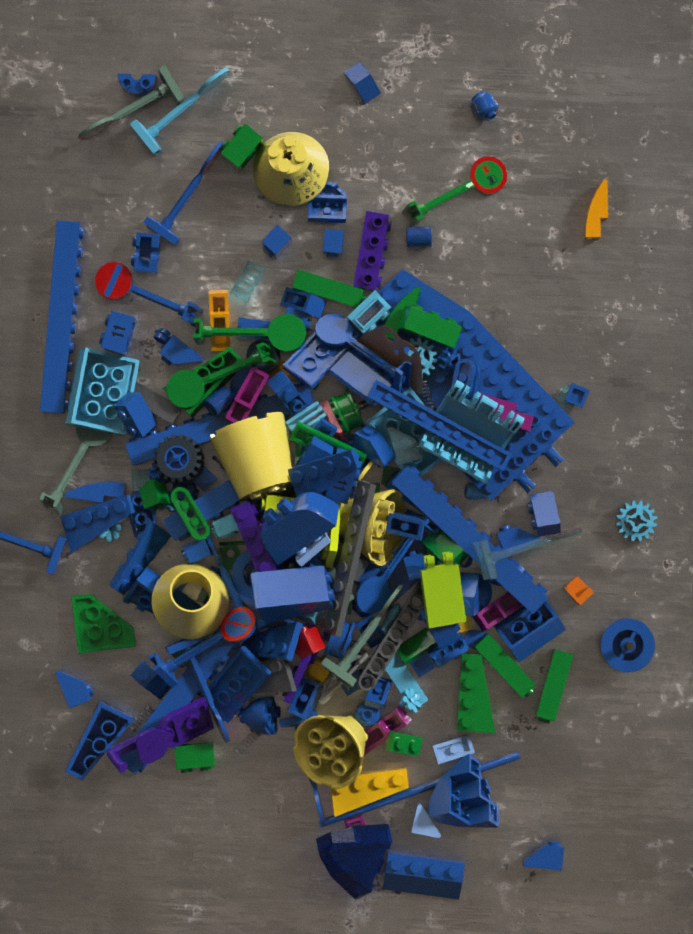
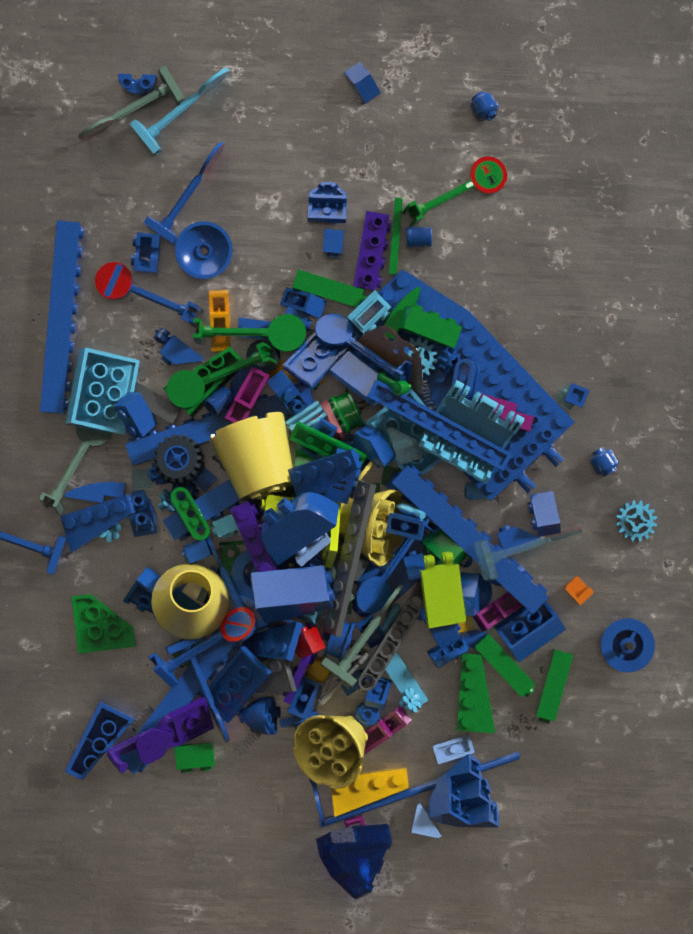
blue slope [55,670,94,709] -> none
blue brick [99,311,137,357] -> none
blue wing [110,518,172,595] -> none
blue slope [130,660,171,700] -> none
green brick [139,479,171,511] -> none
green brick [221,124,264,173] -> none
clear light blue slope [230,260,265,303] -> none
light yellow cone [253,132,329,206] -> none
blue brick [262,225,292,259] -> none
blue slope [294,436,334,467] -> none
blue slope [383,851,465,900] -> none
green plate [385,731,423,756] -> none
green tile [397,627,438,665] -> none
blue tile [410,653,435,678] -> none
blue slope [522,841,564,871] -> none
light orange slope [584,180,608,240] -> none
none -> blue dish [175,221,233,279]
none -> green piece [377,373,411,396]
none -> green tile [389,197,403,276]
none -> medium azure rock [397,502,426,519]
none -> blue head [590,447,619,477]

